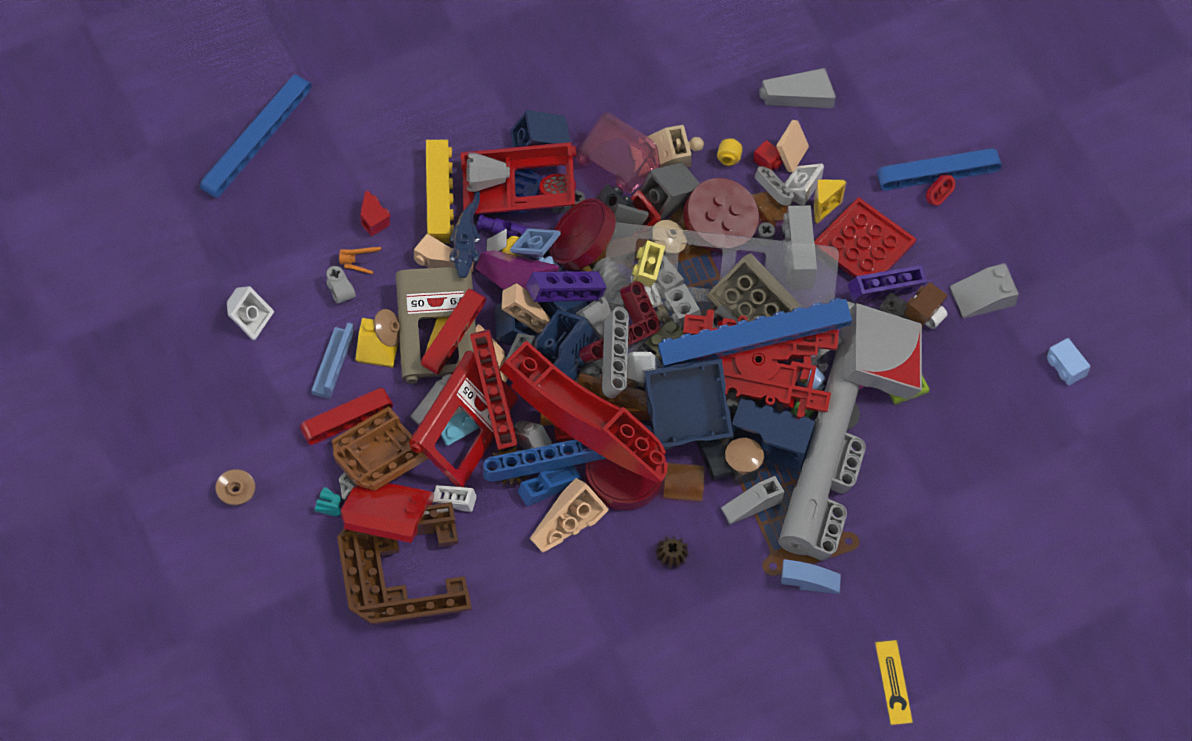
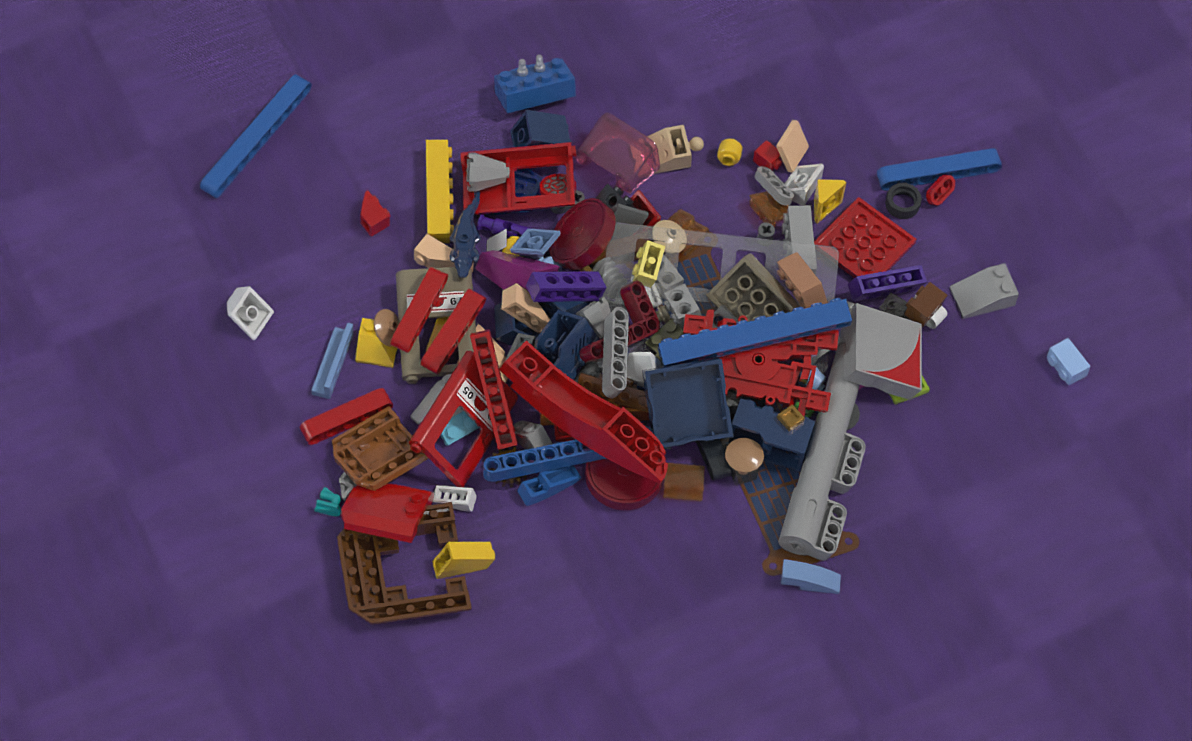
medium nougat dish [216,469,255,505] -> none
light grey piece [326,266,356,304] -> none
orange plant [339,247,381,274] -> none
light nougat wedge [530,478,609,552] -> none
dark grey slope [639,162,700,220] -> none
dark brown gear [655,535,689,569] -> none
brick [683,178,759,253] -> none
light grey slope [721,476,784,525] -> none
light grey slope [759,68,836,108] -> none
yellow sticker [875,640,913,725] -> none
none -> red beam [390,267,449,353]
none -> yellow slope [432,542,495,579]
none -> blue piece [494,54,576,113]
none -> nougat wedge [777,252,828,309]
none -> pearl gold tile [777,405,805,432]
none -> black tyre [885,183,922,219]

